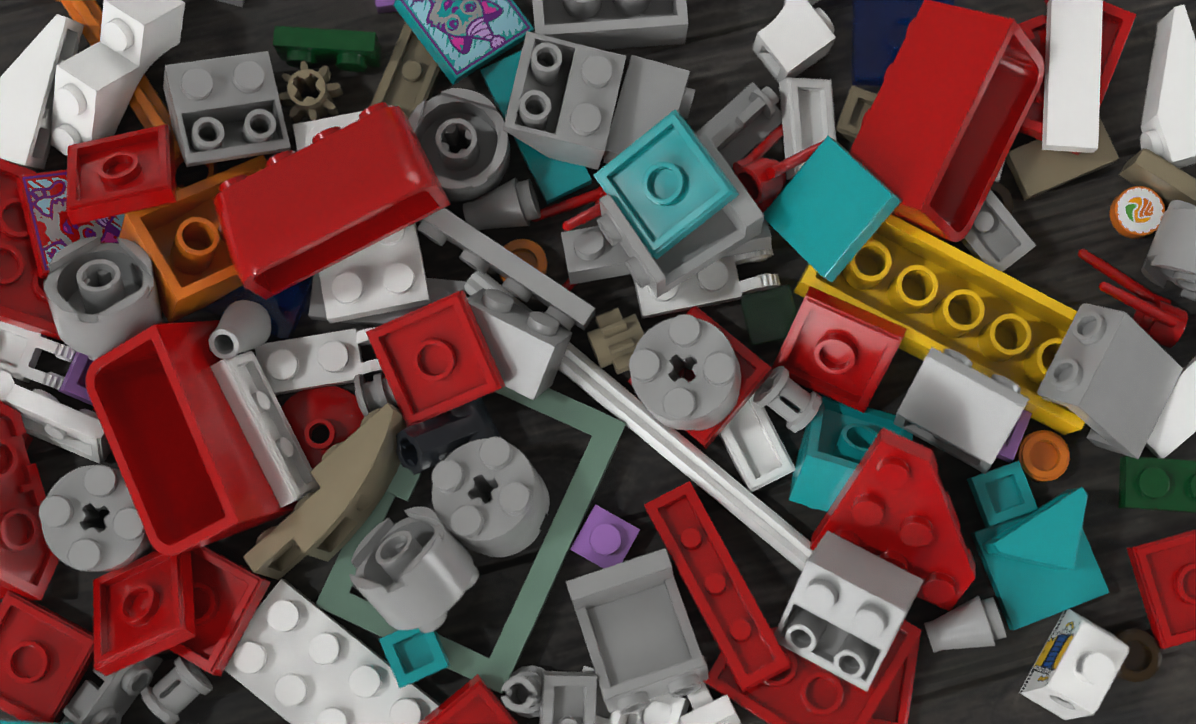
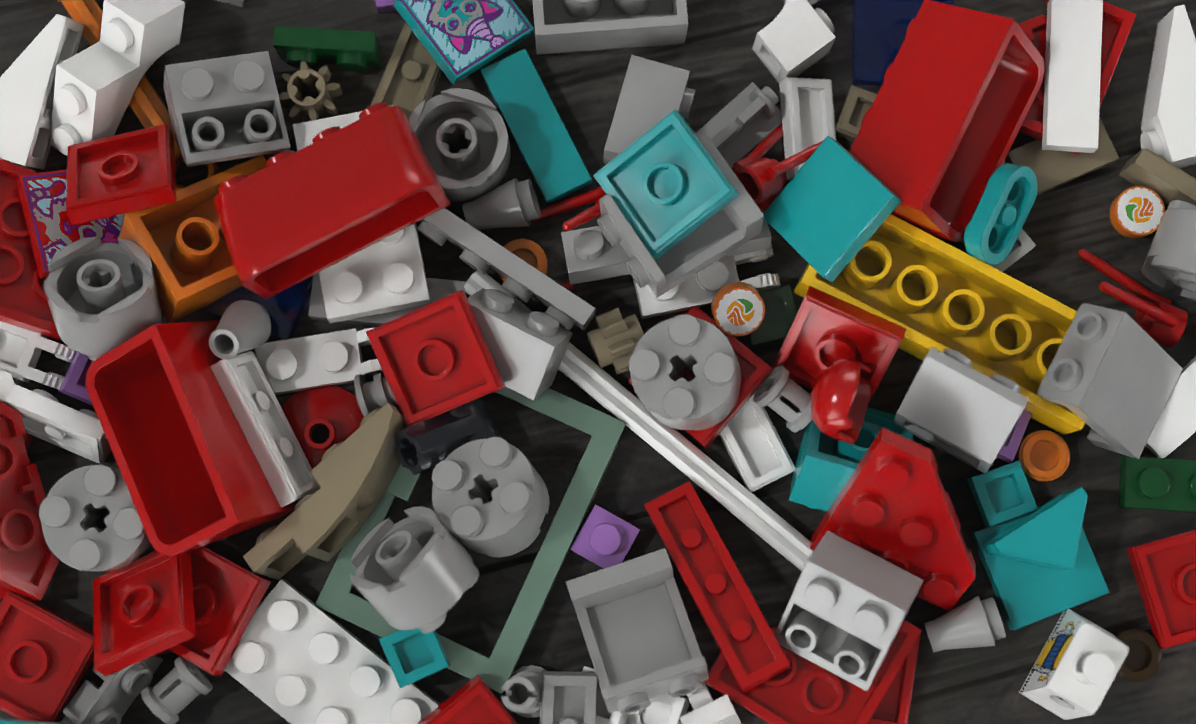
light grey slope [503,31,626,170] -> none
none -> tile [711,282,765,336]
none -> red hair [811,359,872,445]
none -> teal plate [964,163,1038,264]

